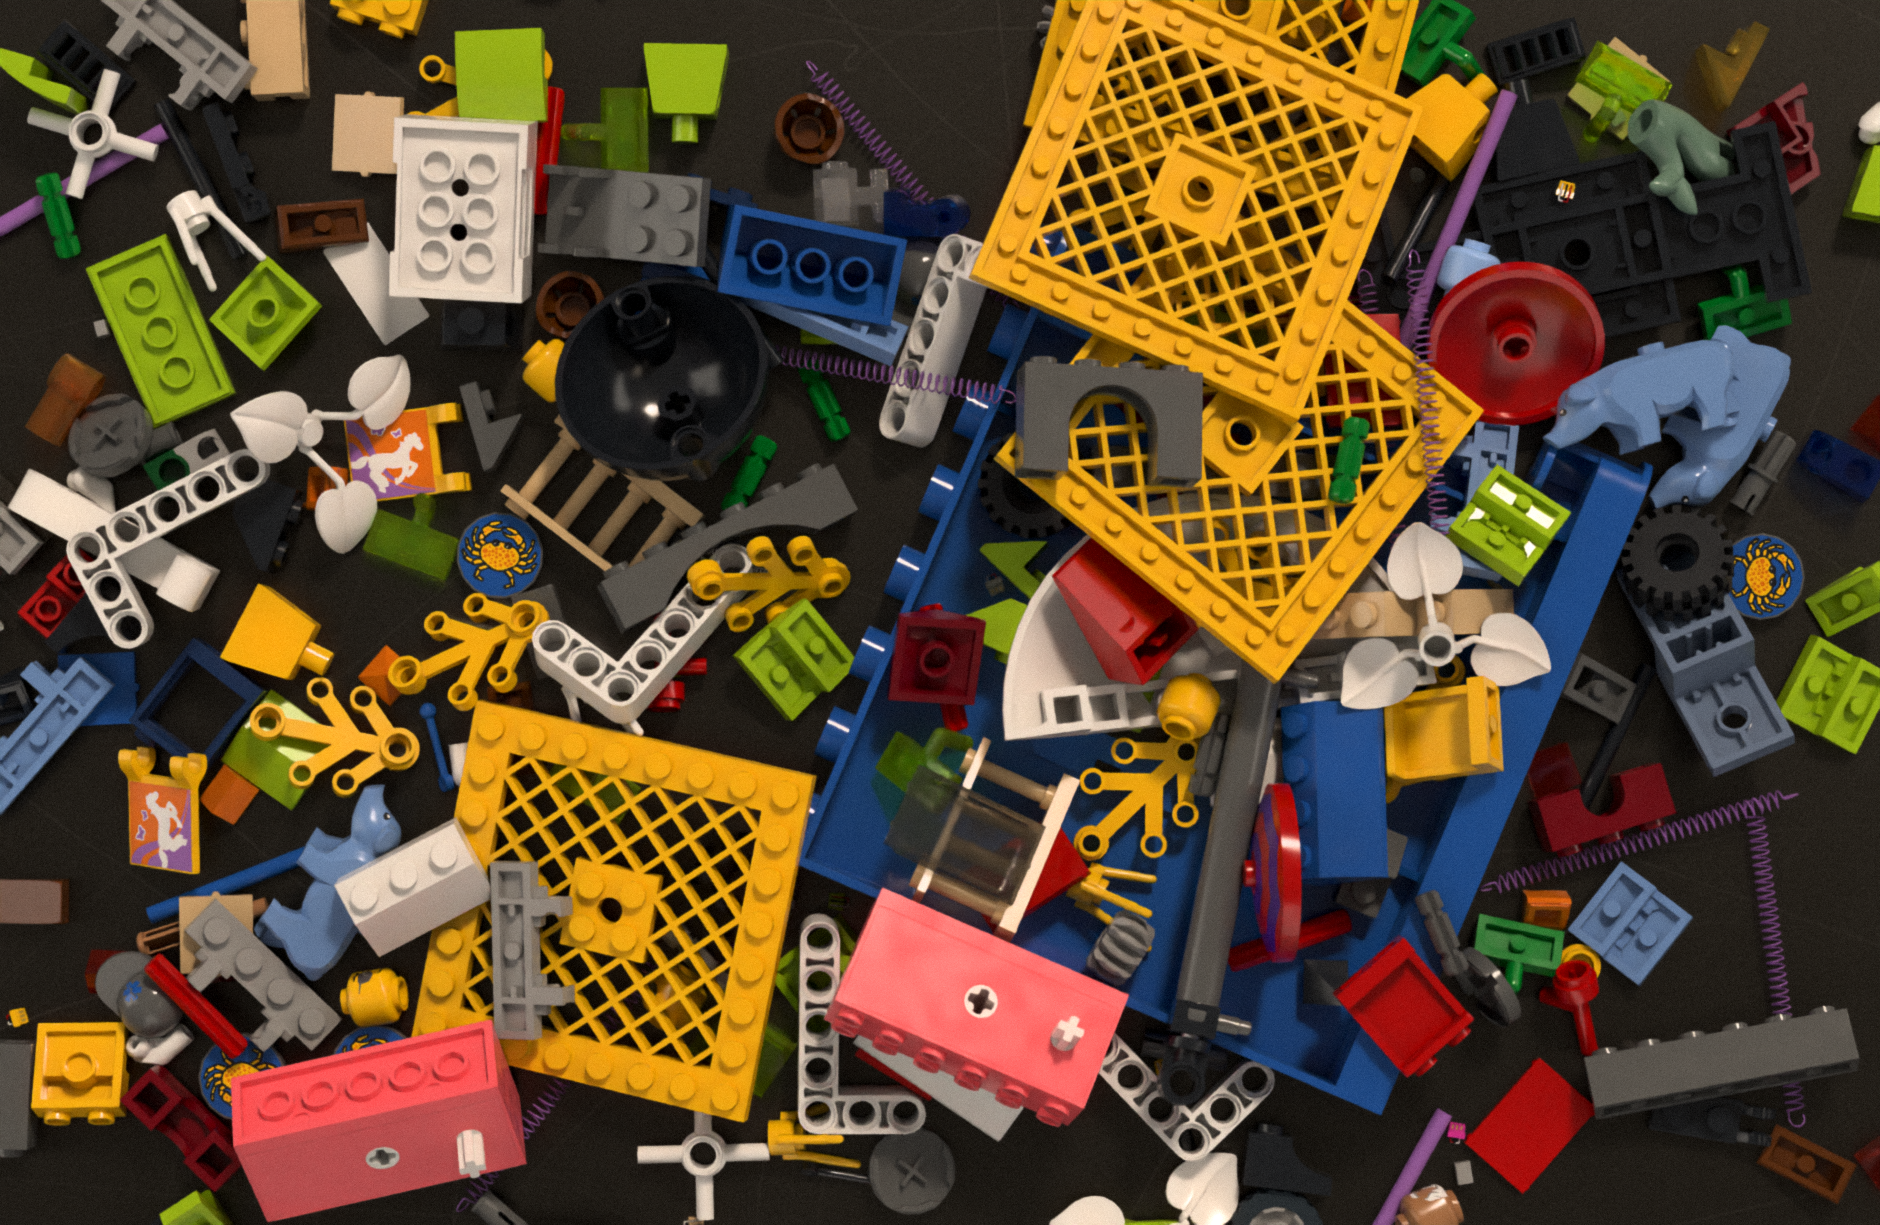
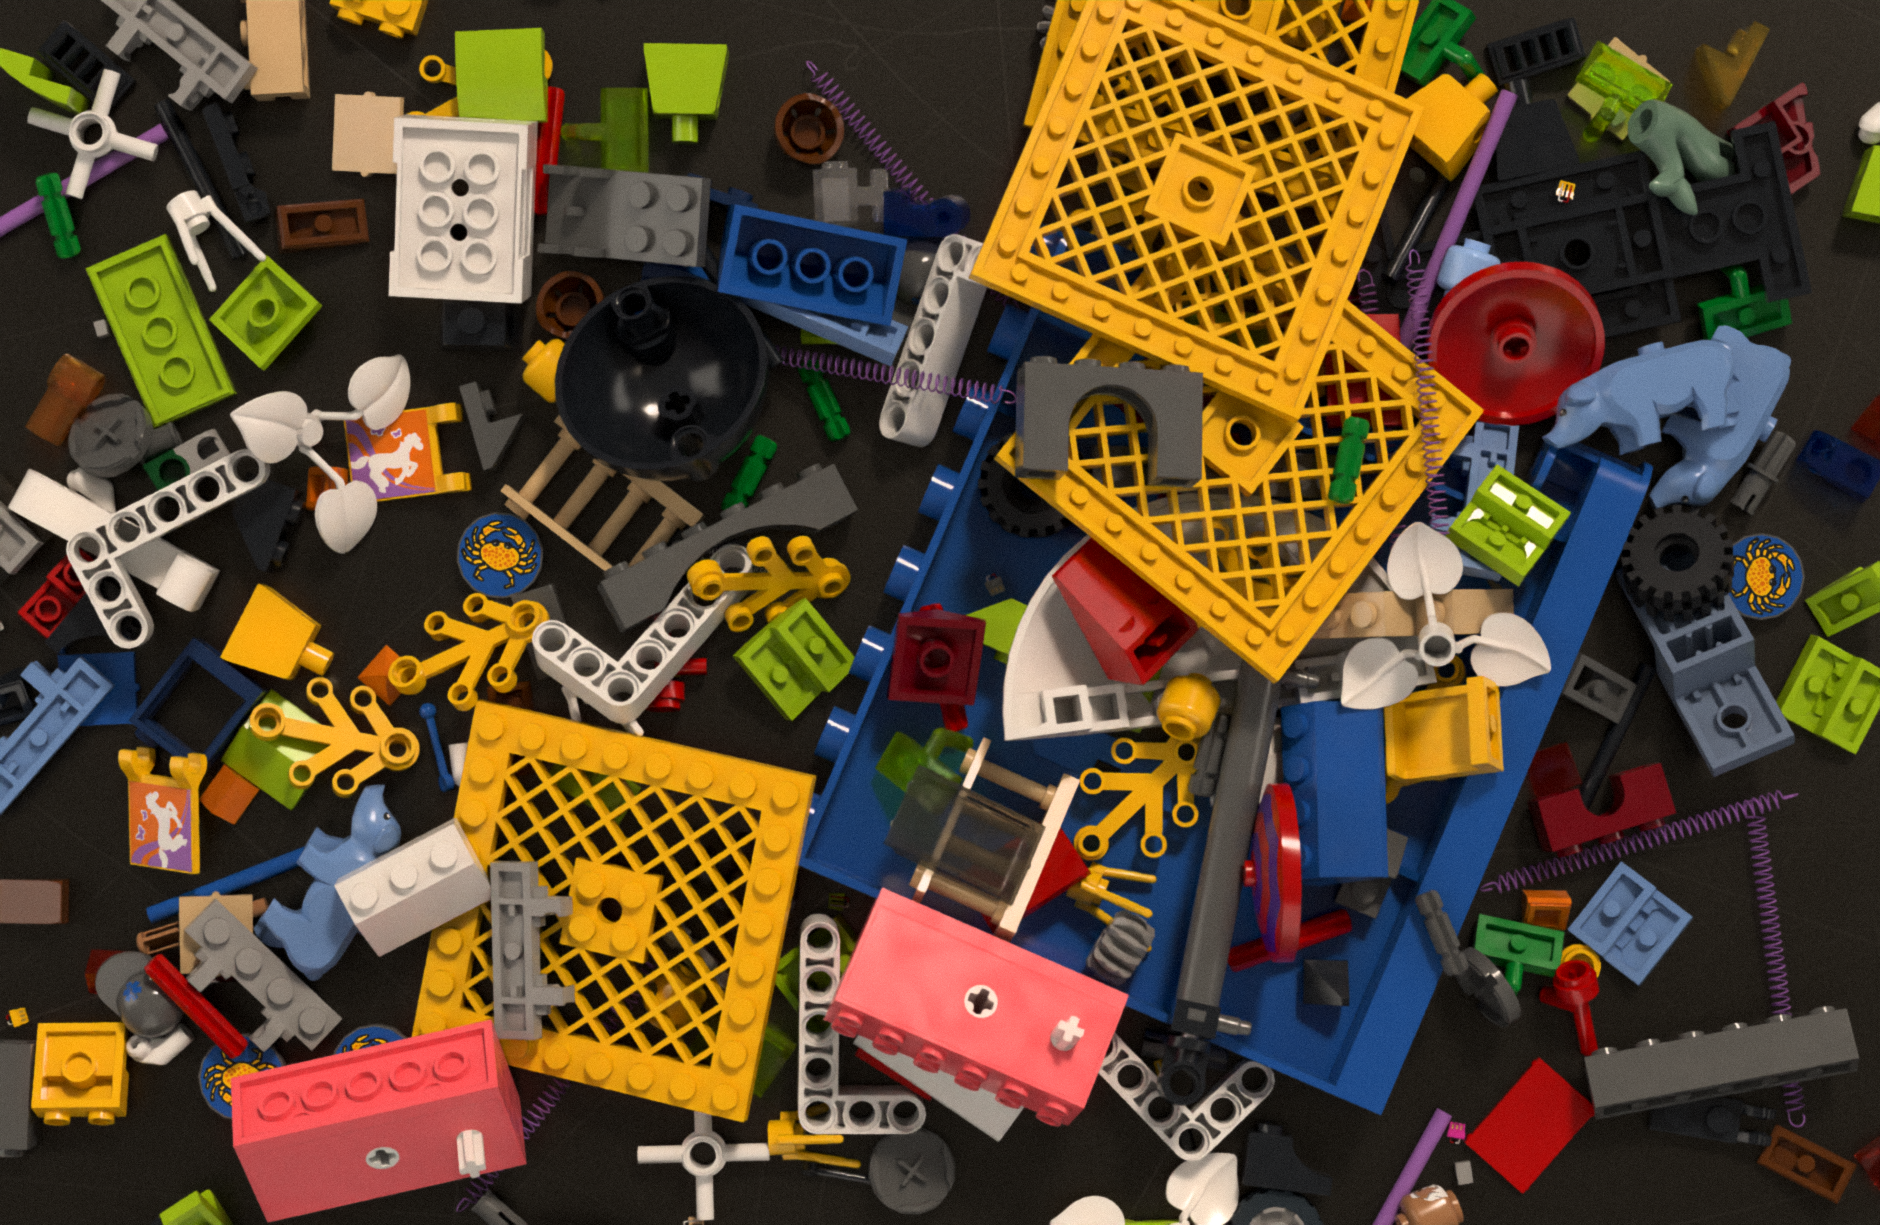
dark red arch [120,1064,242,1192] -> none
white sticker [323,222,429,345] -> none
yellow head [340,967,409,1028] -> none
clear neon green plate [363,493,460,580] -> none
lime slope [979,541,1049,600] -> none
red panel [1332,935,1474,1078] -> none

